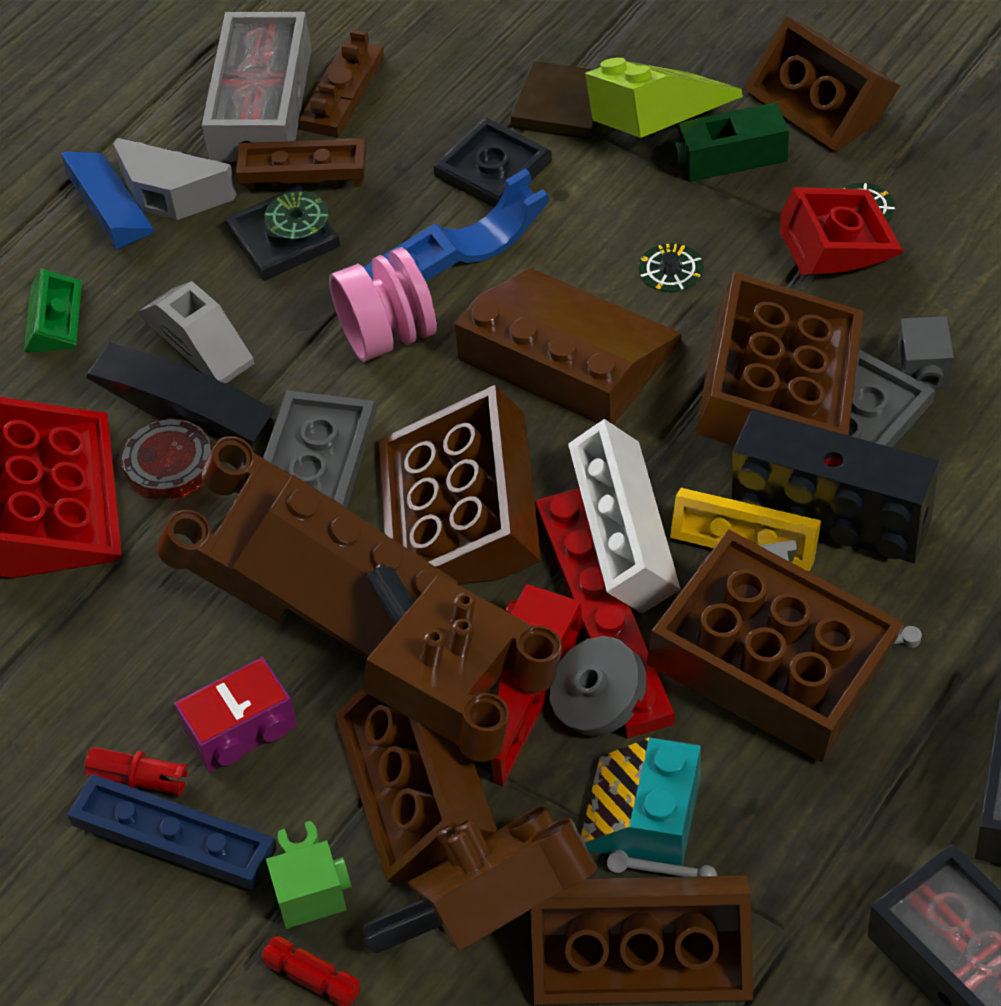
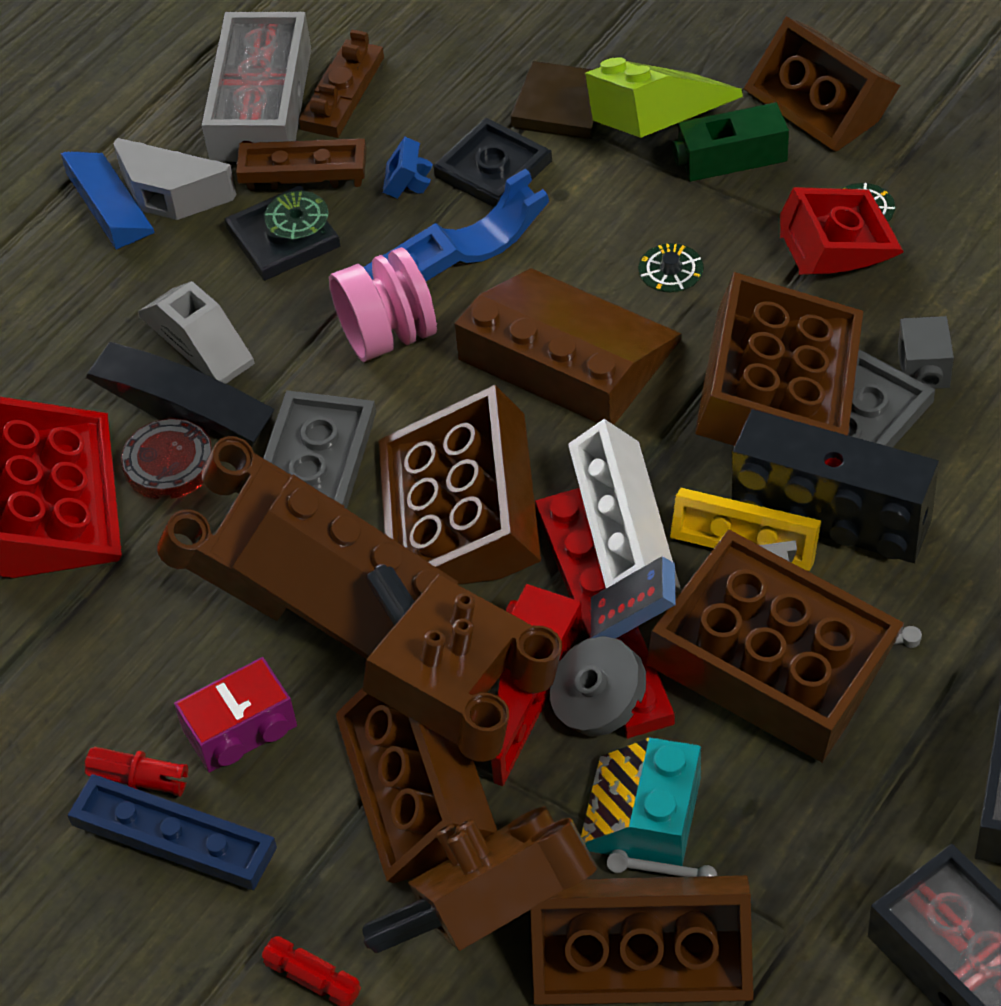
green slope [24,268,82,352] -> none
bright green brick [266,821,352,929] -> none
none -> blue tile [383,137,433,199]
none -> tile [591,556,676,639]

